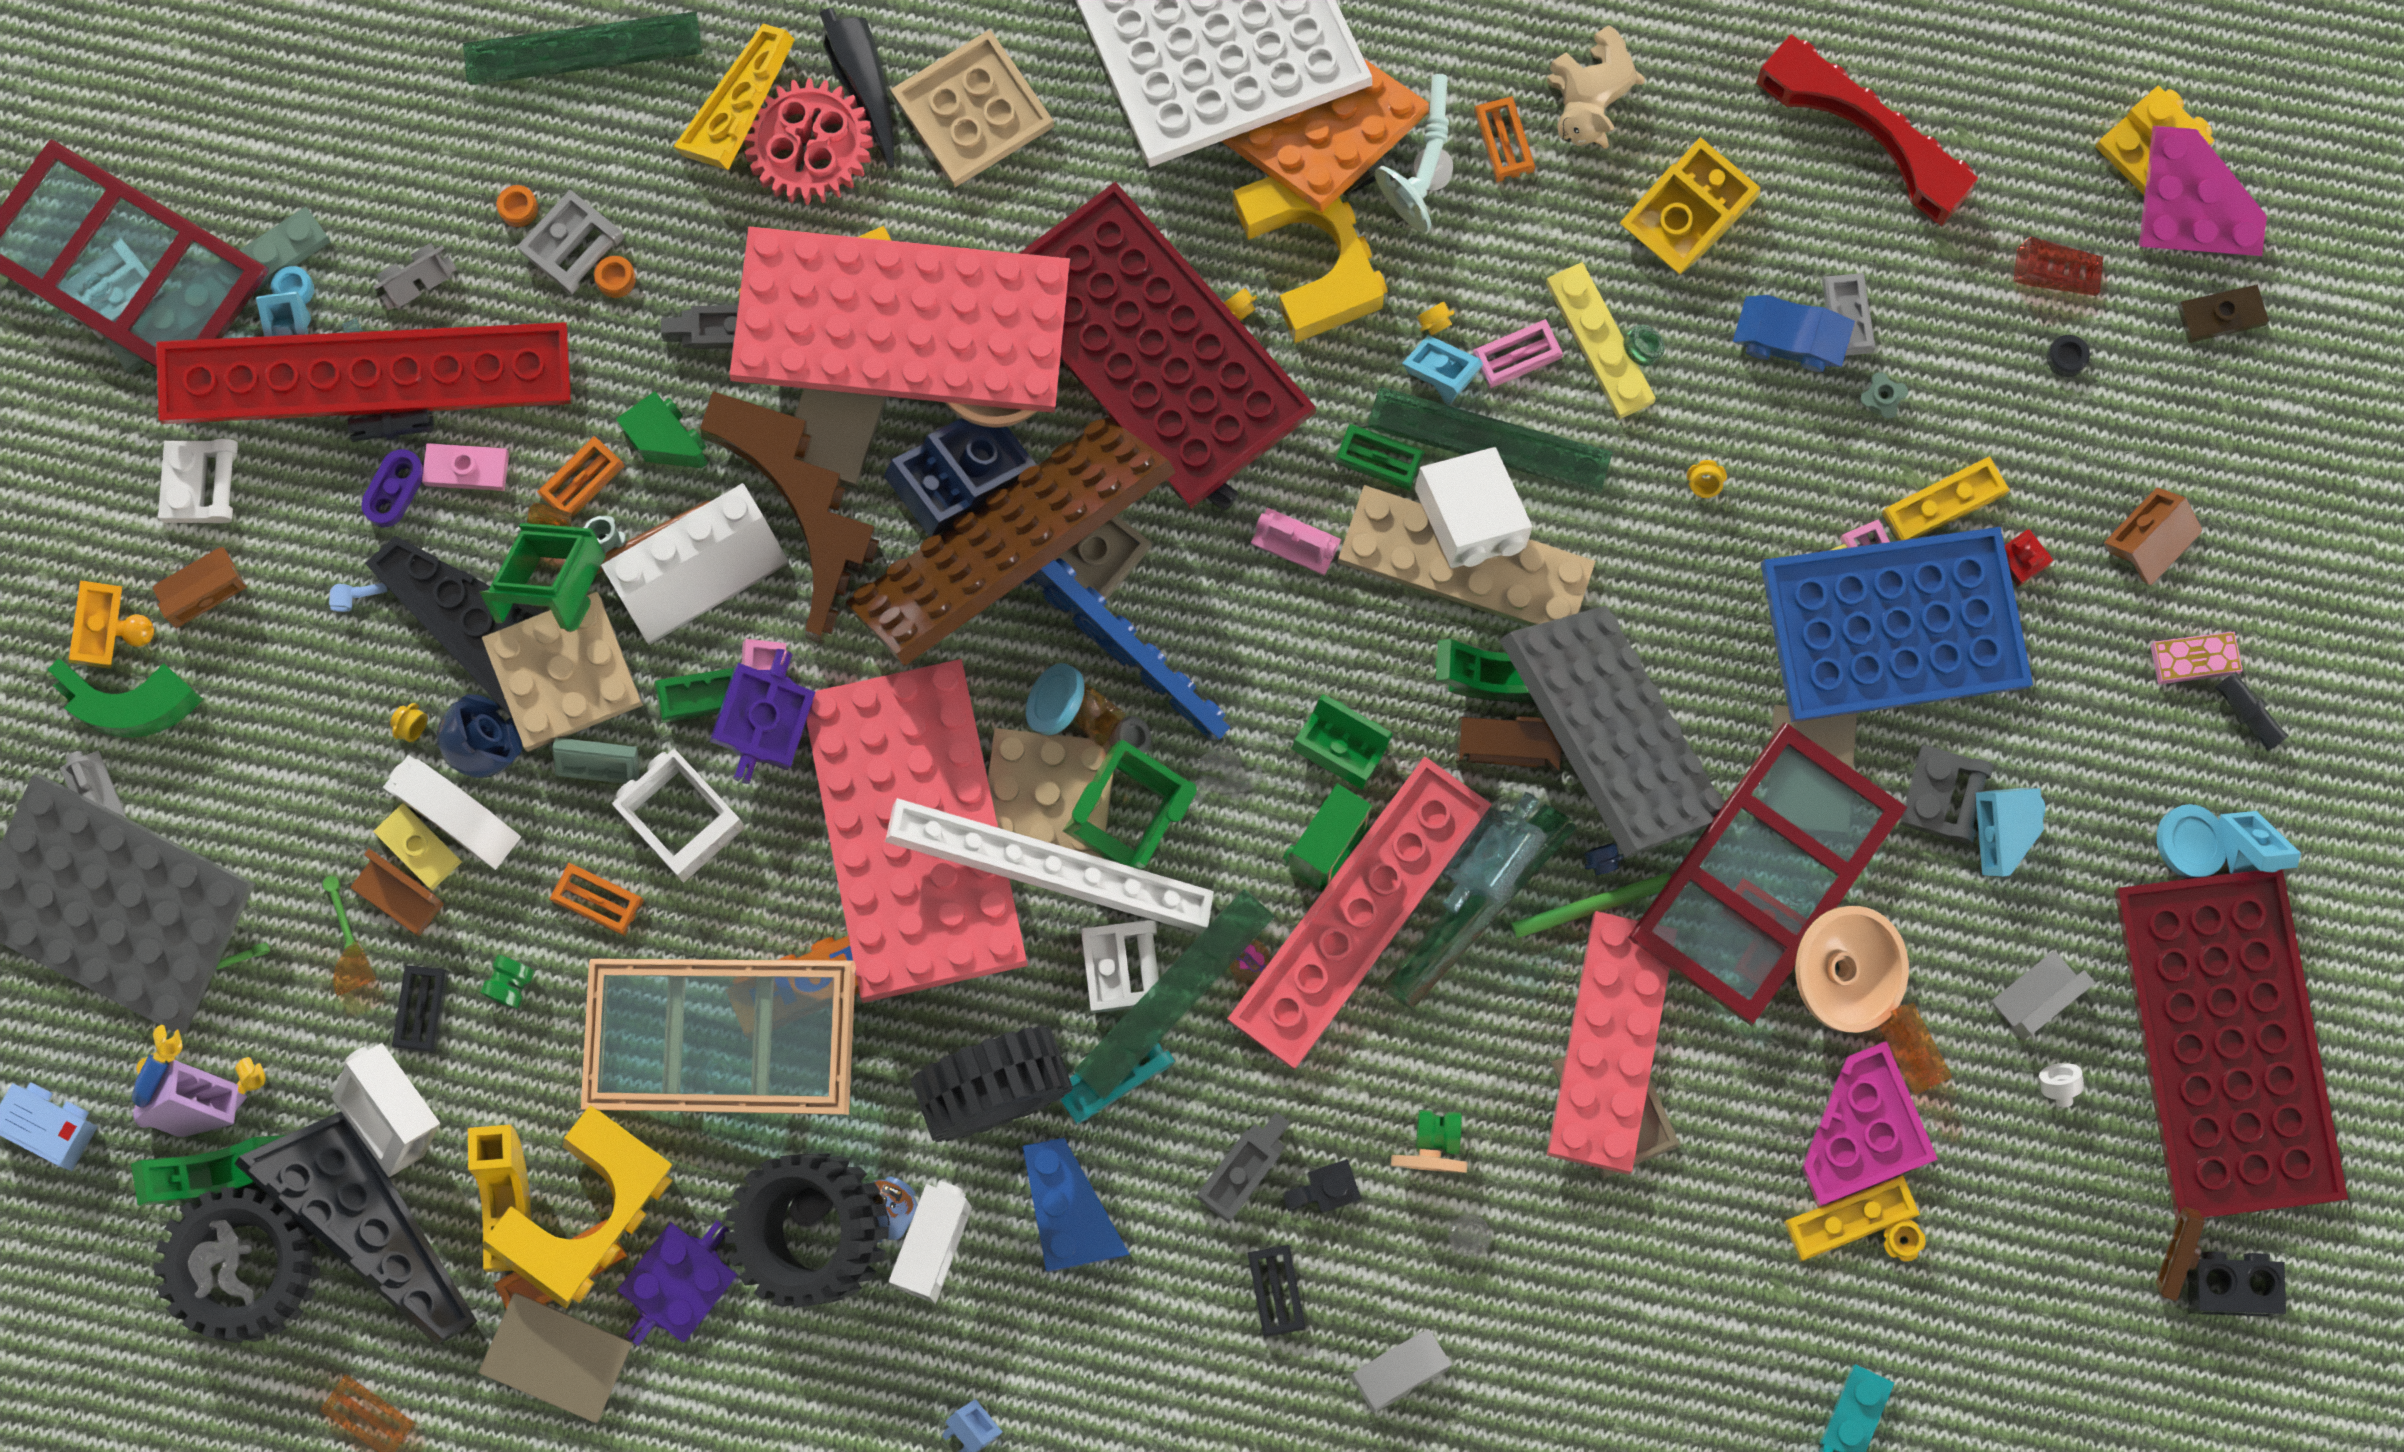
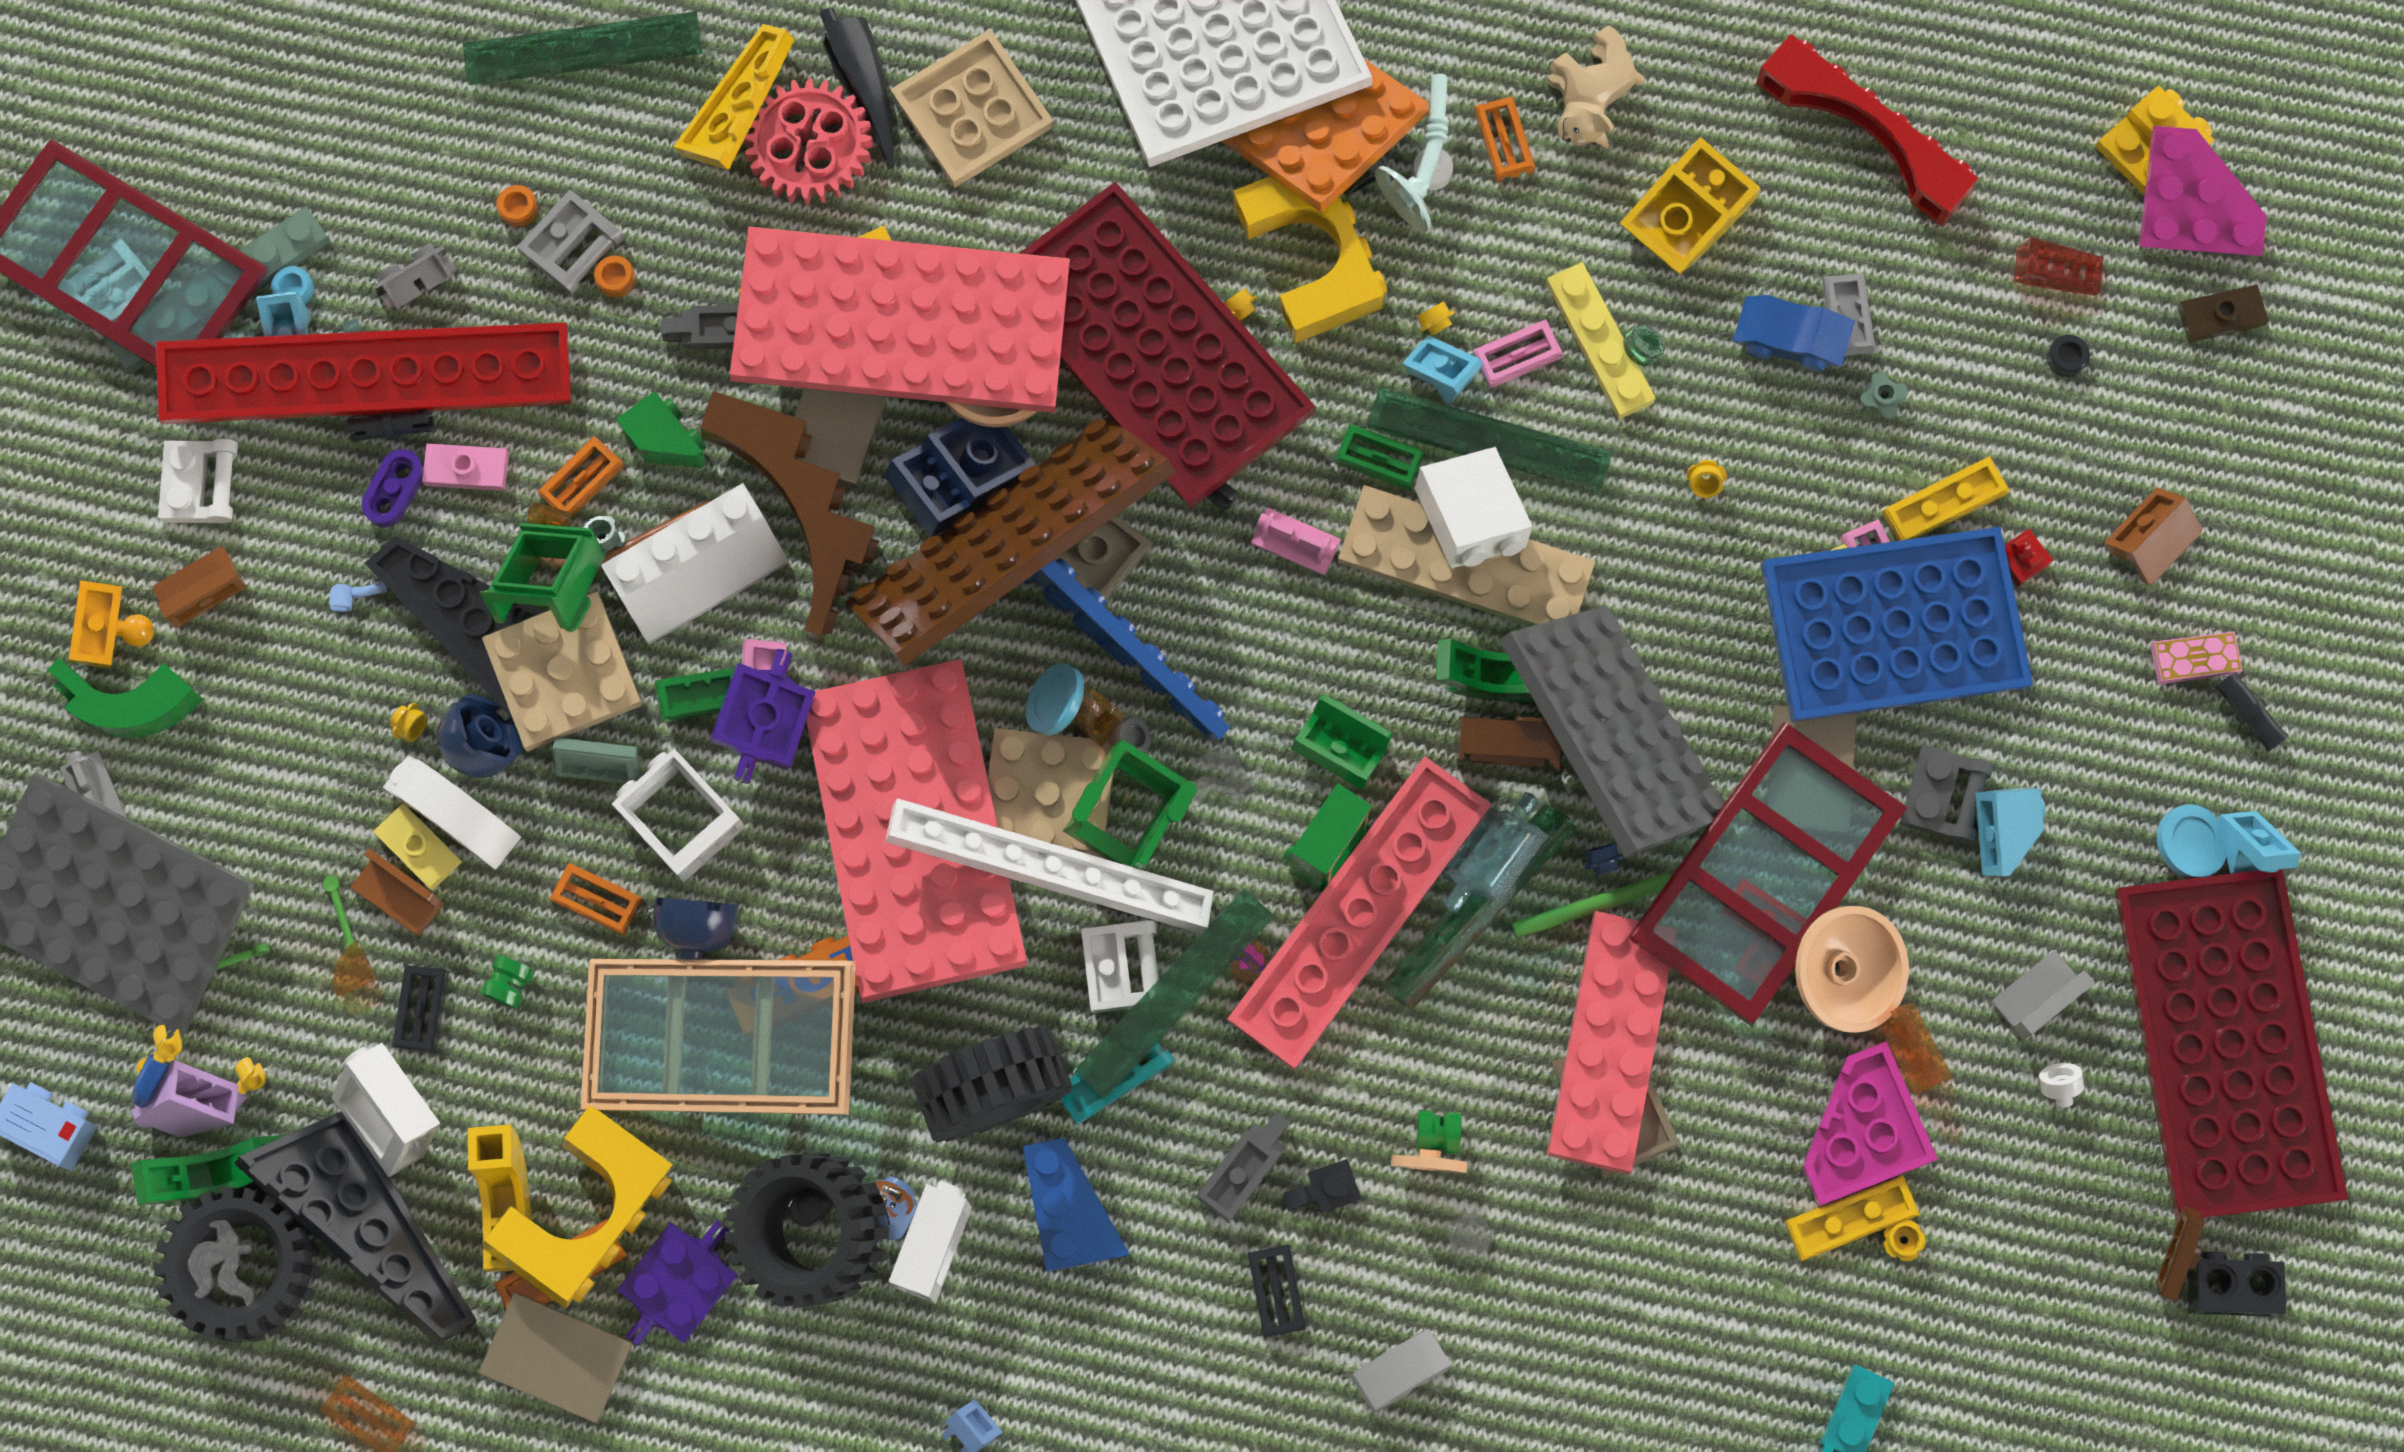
none -> dark blue cylinder [653,897,739,960]

